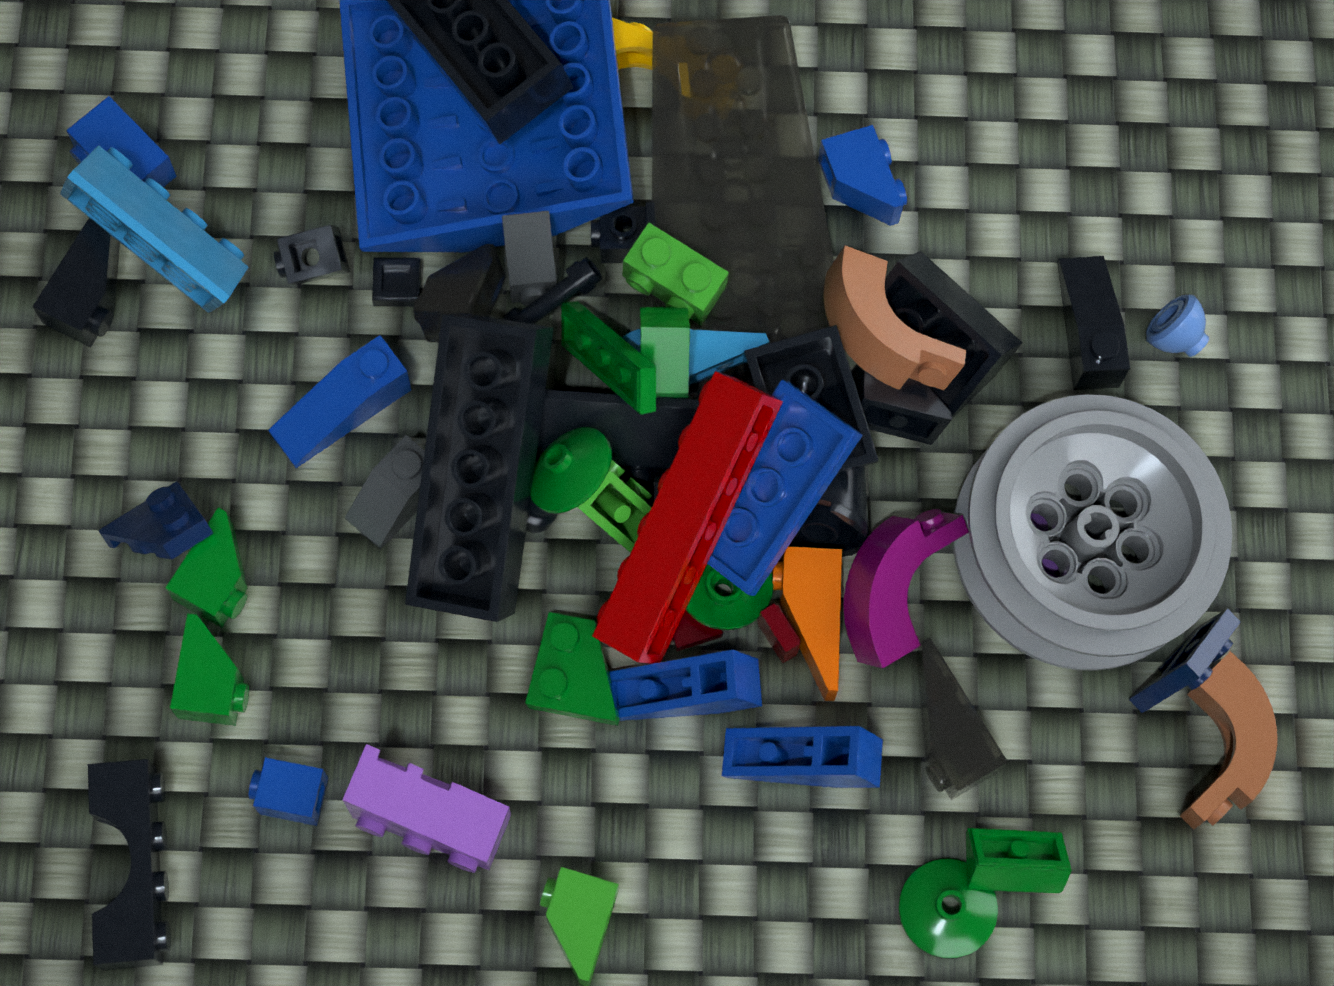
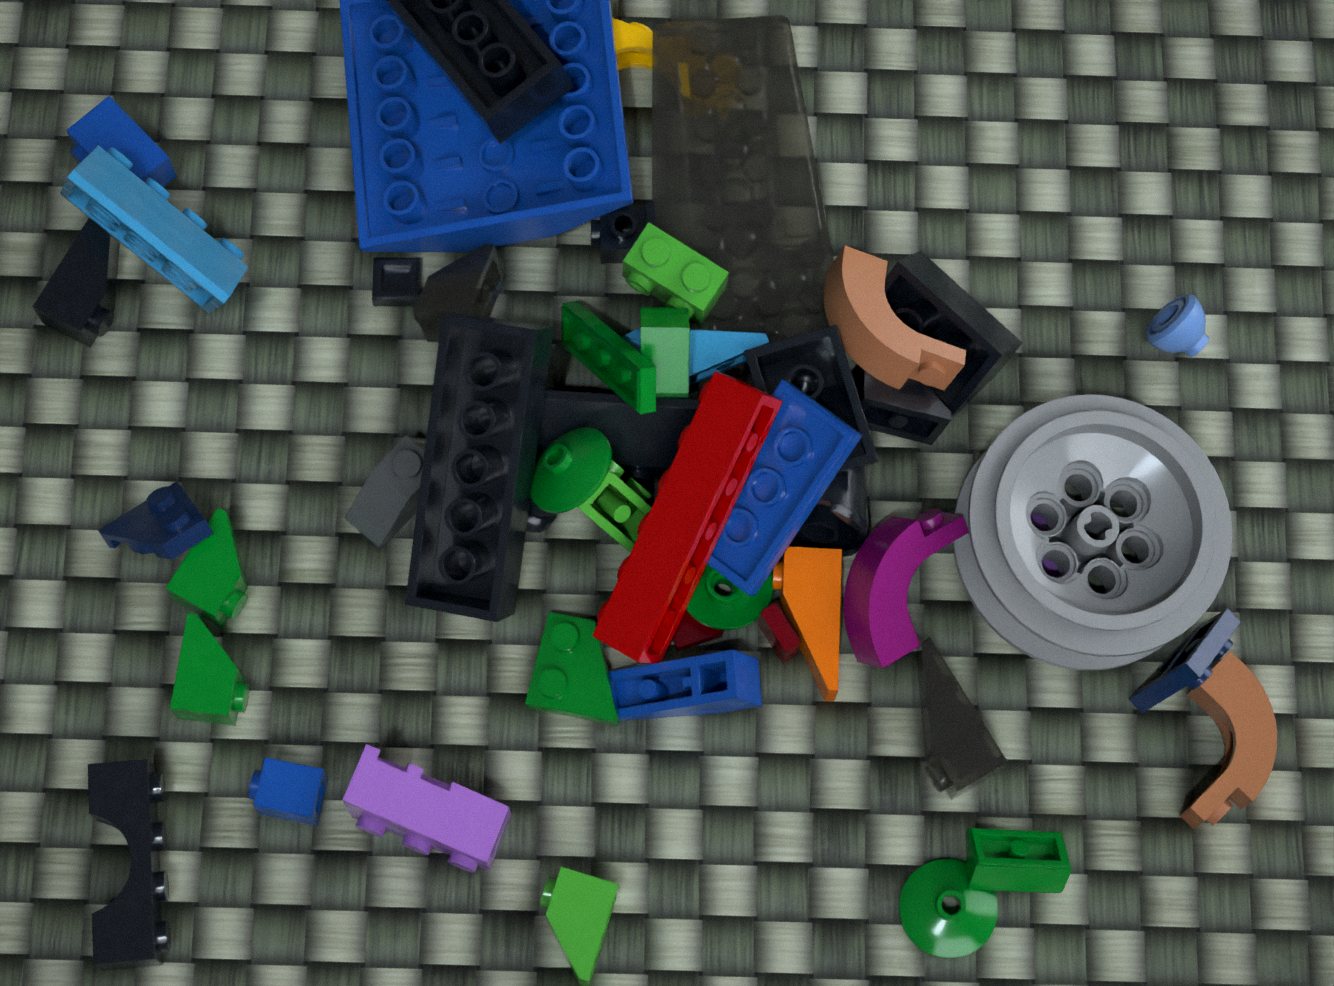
blue slope [268,335,412,468] -> none
black brick [274,225,350,285] -> none
dark grey slope [502,211,556,306] -> none
black bar [503,257,603,324] -> none
blue slope [722,726,883,788] -> none
blue slope [818,125,907,226] -> none
black slope [1057,256,1130,390] -> none

